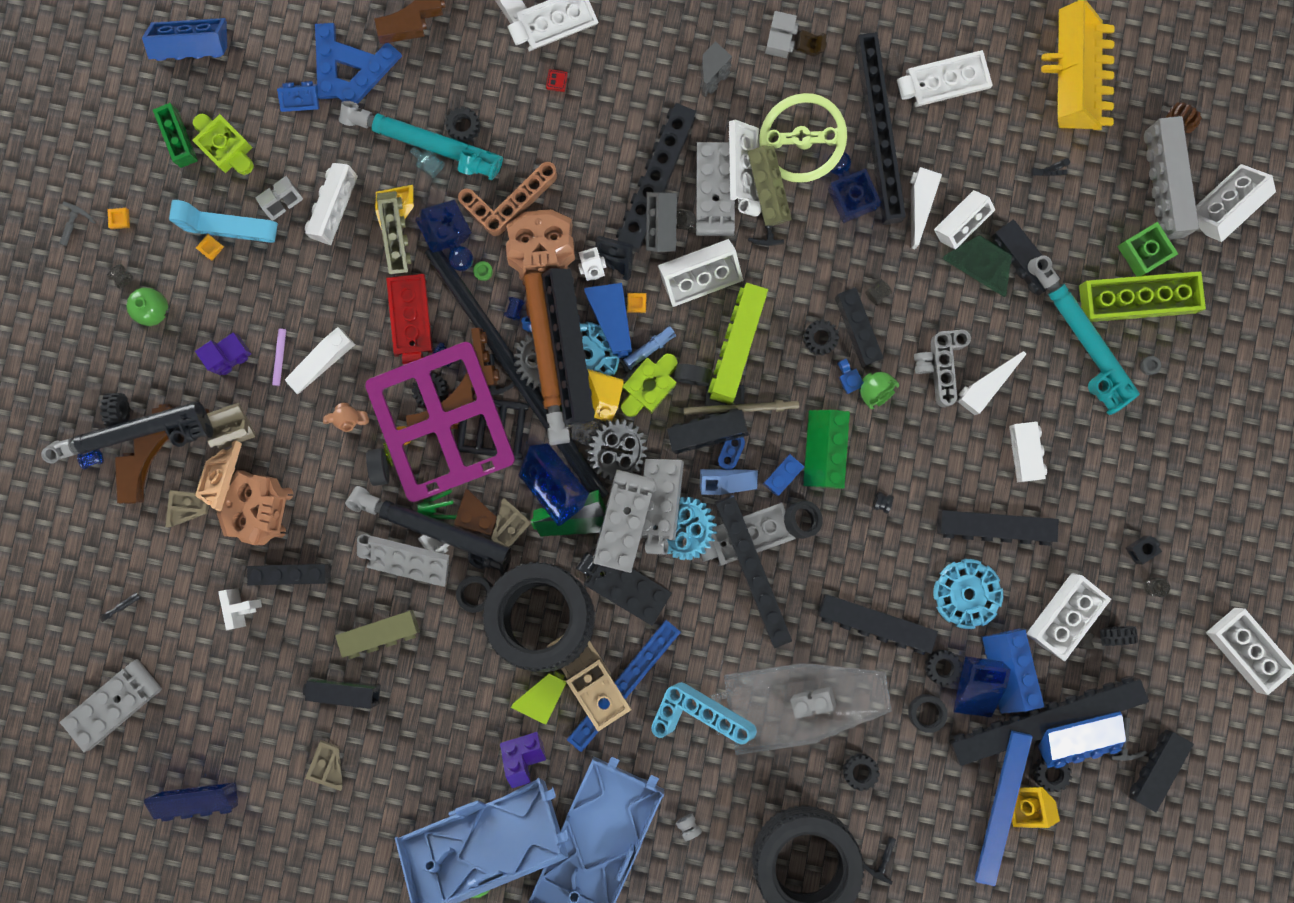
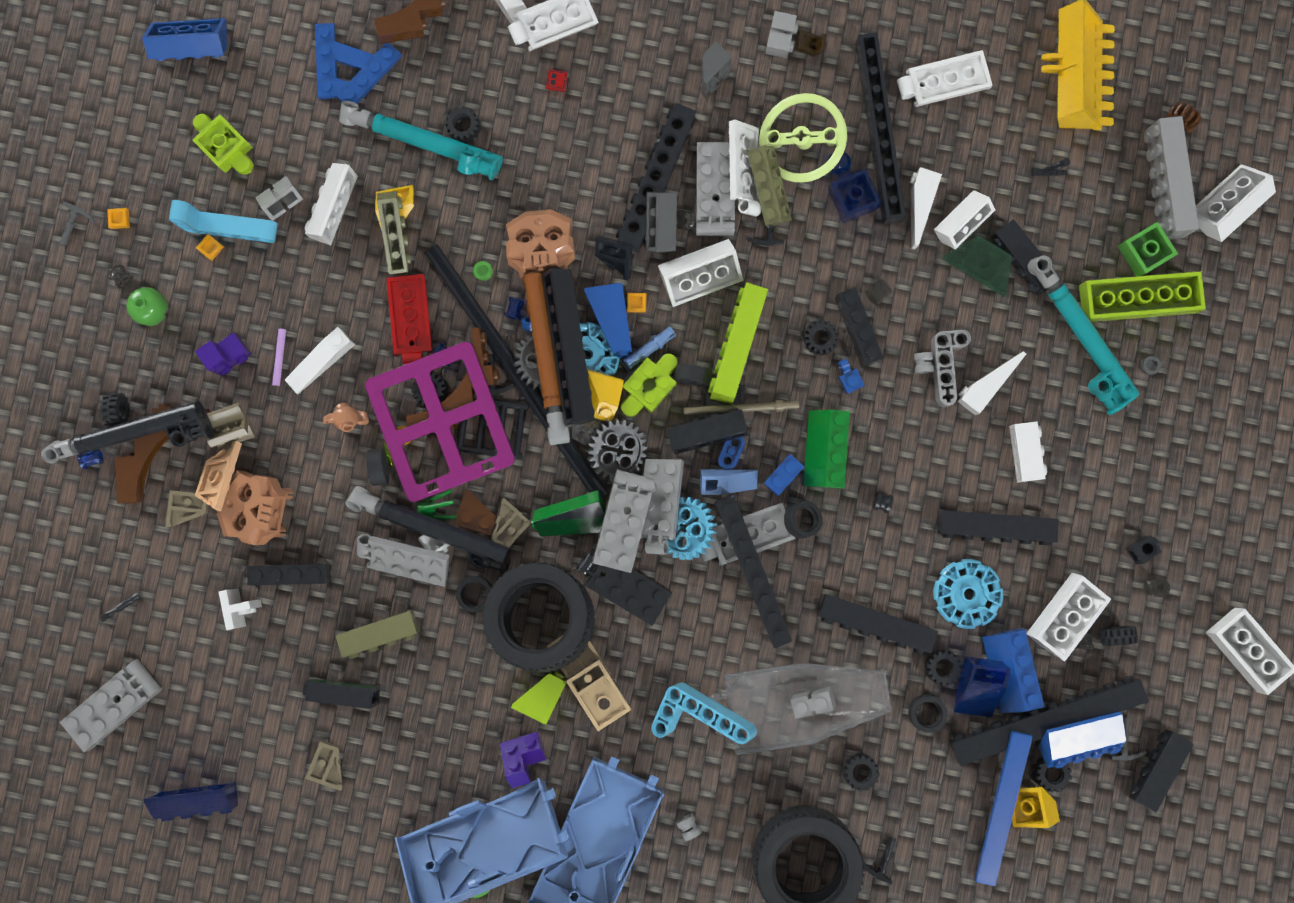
green brick [153,103,198,168] -> none
blue bracket [277,81,320,112] -> none
clear light blue piece [410,147,445,178] -> none
clear blue brick [415,199,473,271] -> none
nougat beam [458,162,557,236] -> none
clear blue slope [518,443,589,526] -> none
blue tile [567,620,681,752] -> none
white brick [578,247,607,281] -> none
bright green cylinder [860,372,899,409] -> none

